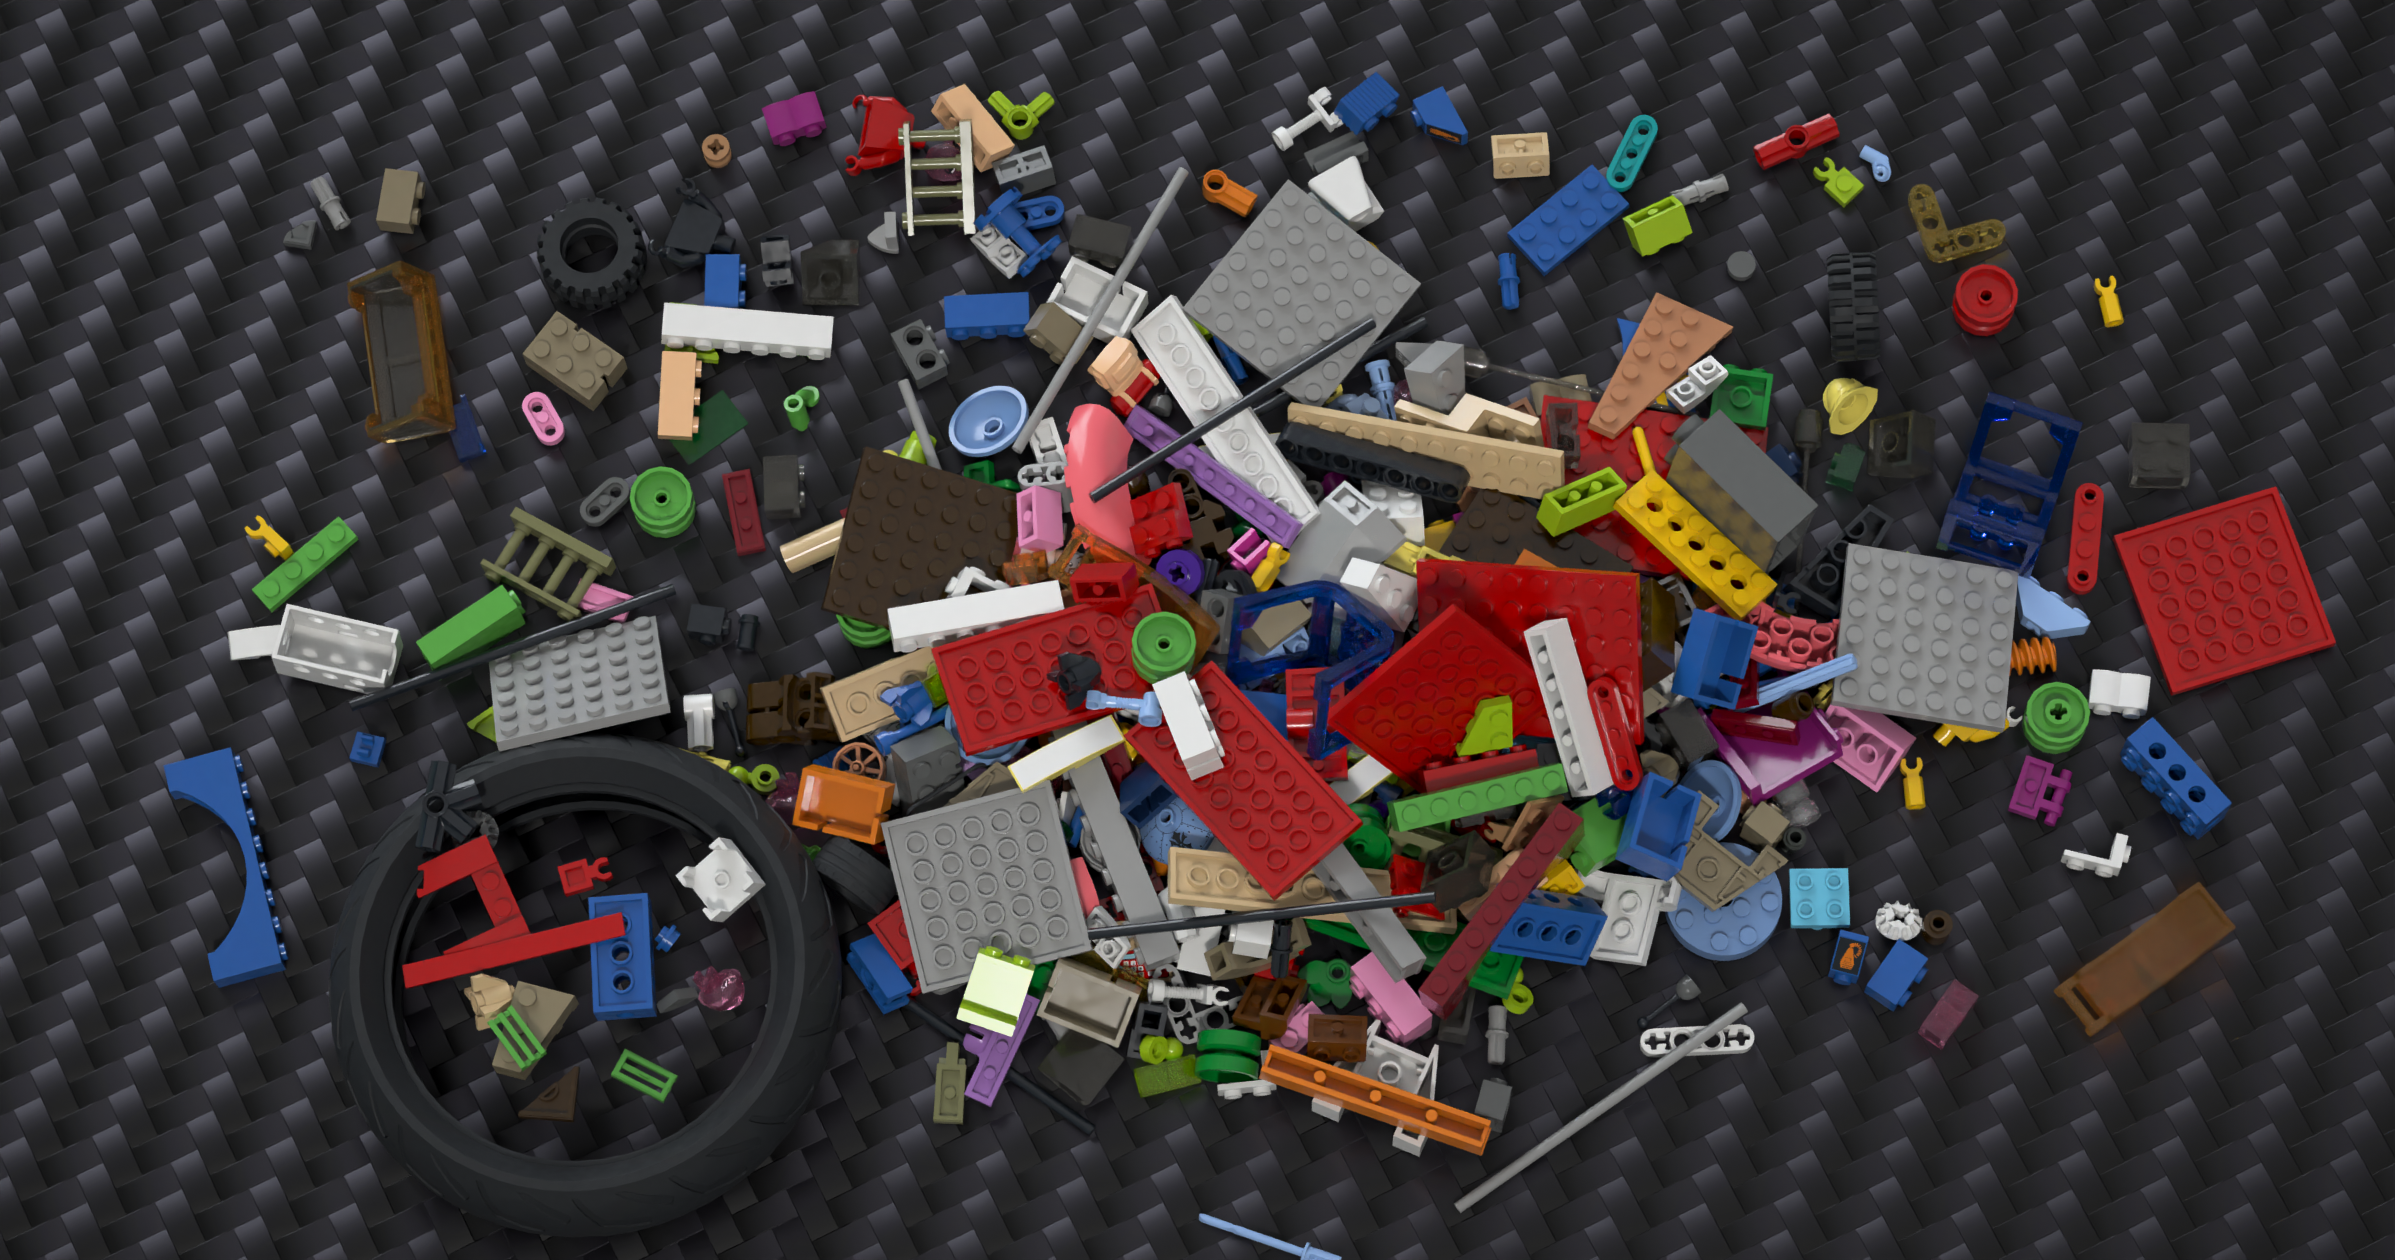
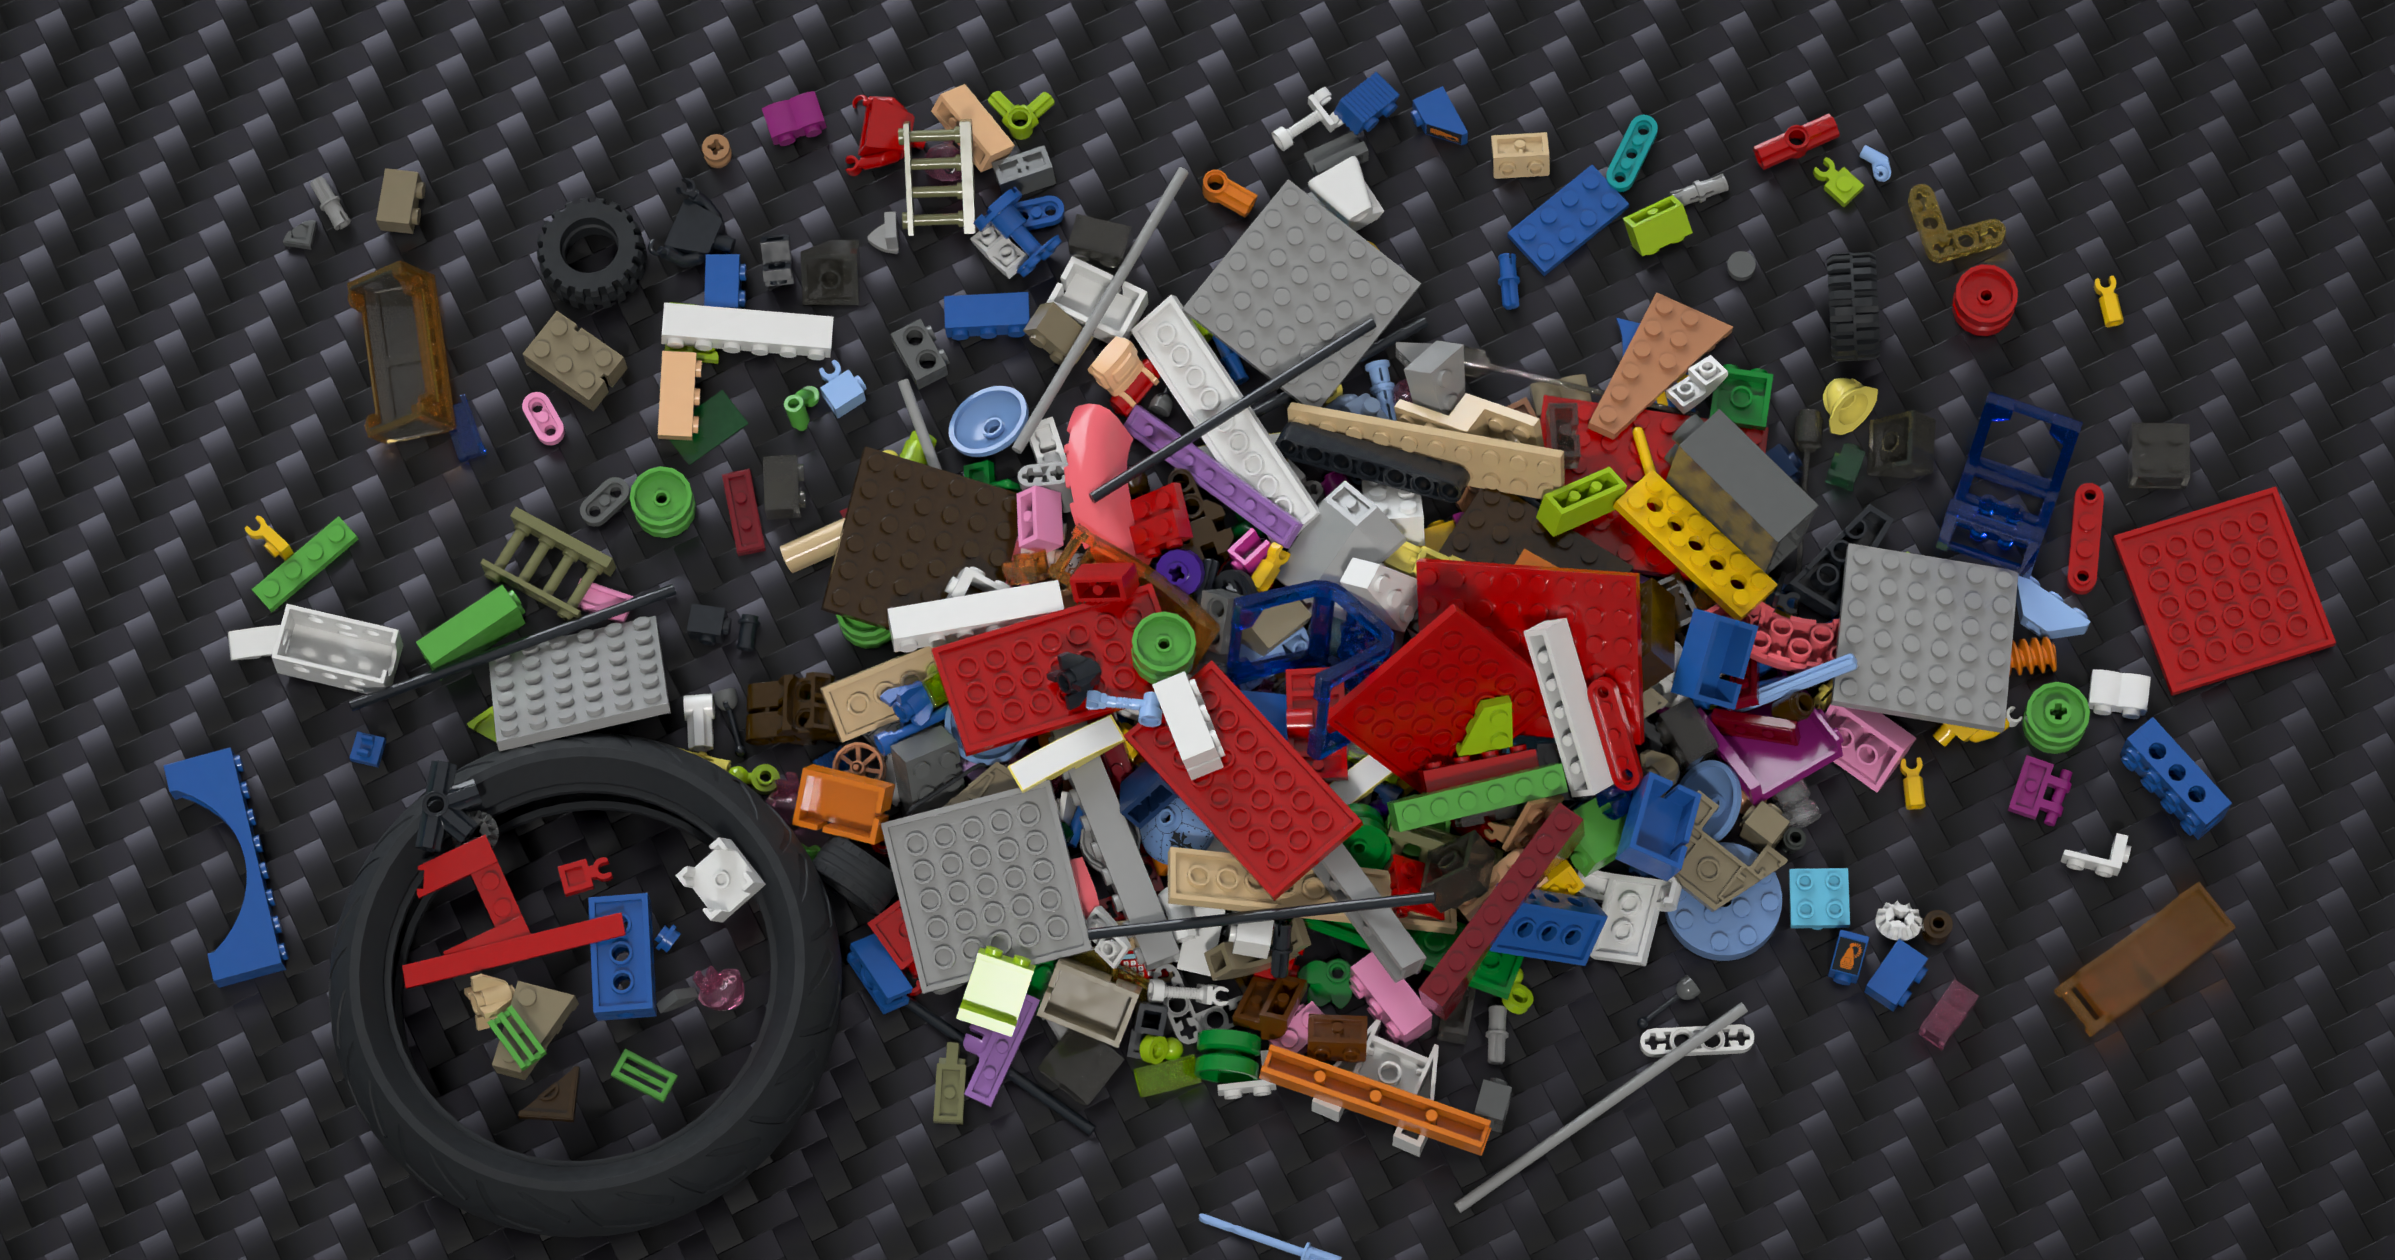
none -> light blue brick [819,360,867,418]

